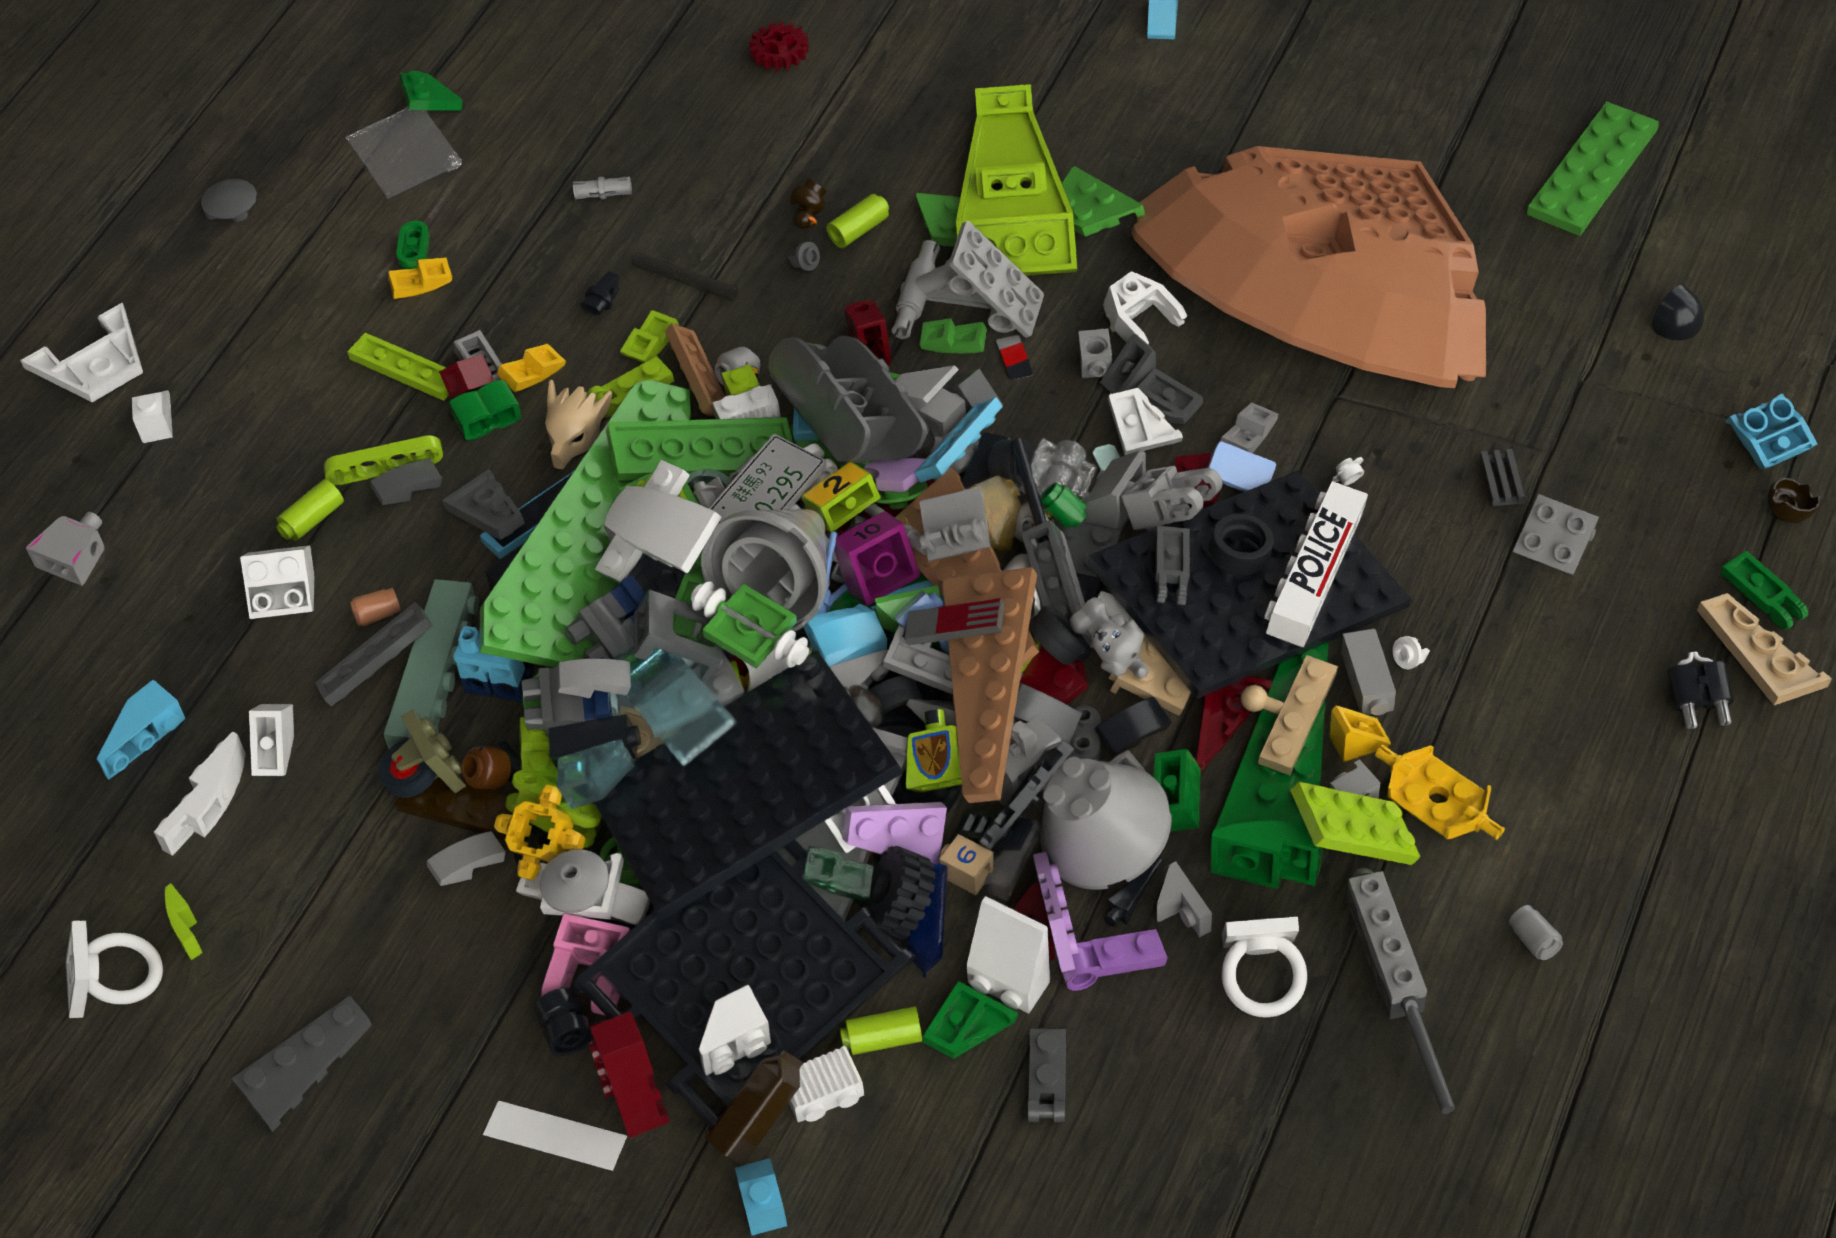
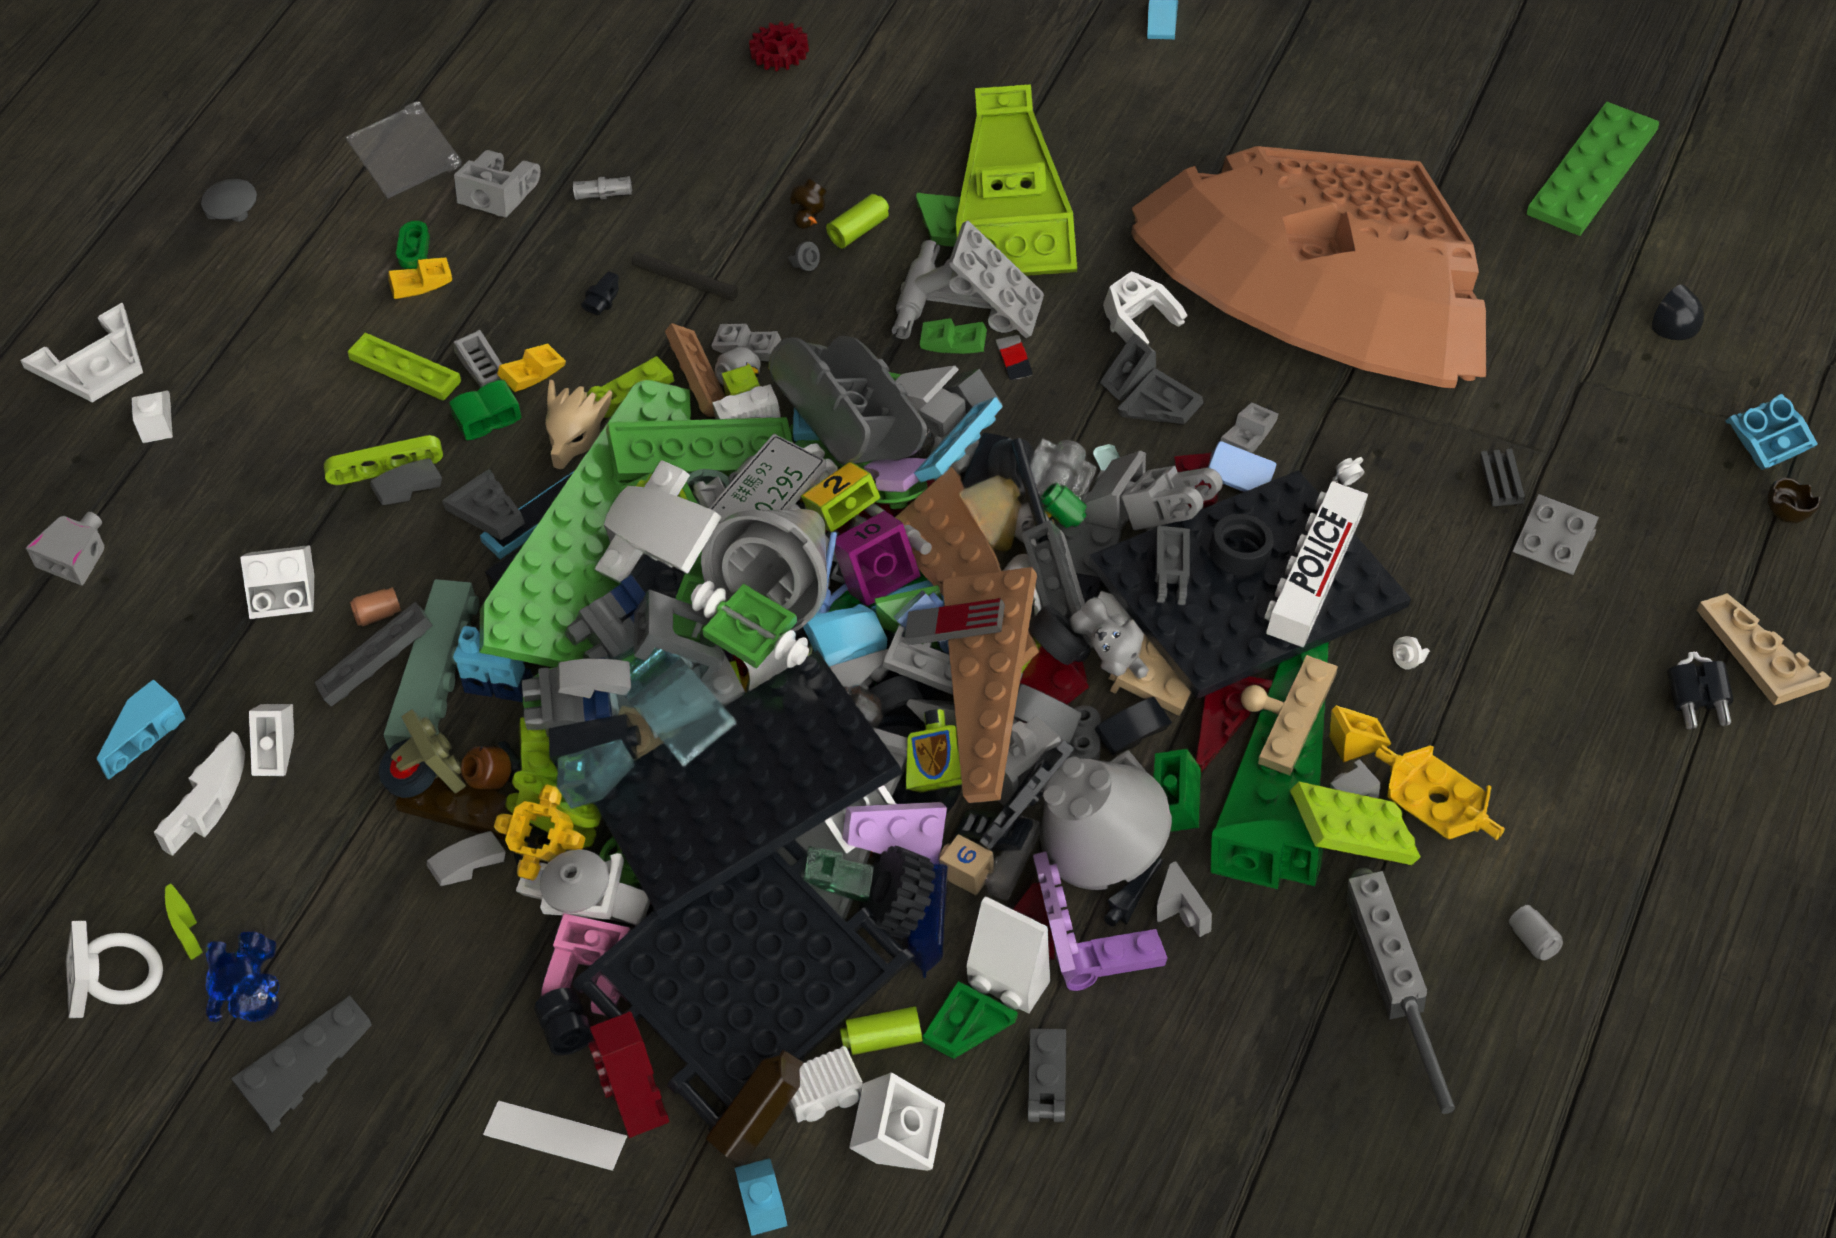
lime brick [276,479,344,541] -> none
green wing [399,71,462,111] -> none
dark red panel [439,354,494,399] -> none
lime slope [620,310,679,363] -> none
white slope [699,985,771,1076] -> none
dark red torso [844,299,892,366] -> none
light grey hinge [919,486,991,562] -> none
bright green wing [1062,166,1145,237] -> none
light grey brick [1078,329,1112,378] -> none
white wing [1108,388,1183,455] -> none
white tile [1221,917,1307,1017] -> none
light grey brick [1341,628,1396,715] -> none
green hinge [1720,551,1809,630] -> none
none -> clear blue animal [205,932,279,1022]
none -> light grey brick [454,150,541,217]
none -> light grey slope [711,324,781,361]
none -> white slope [849,1073,945,1171]

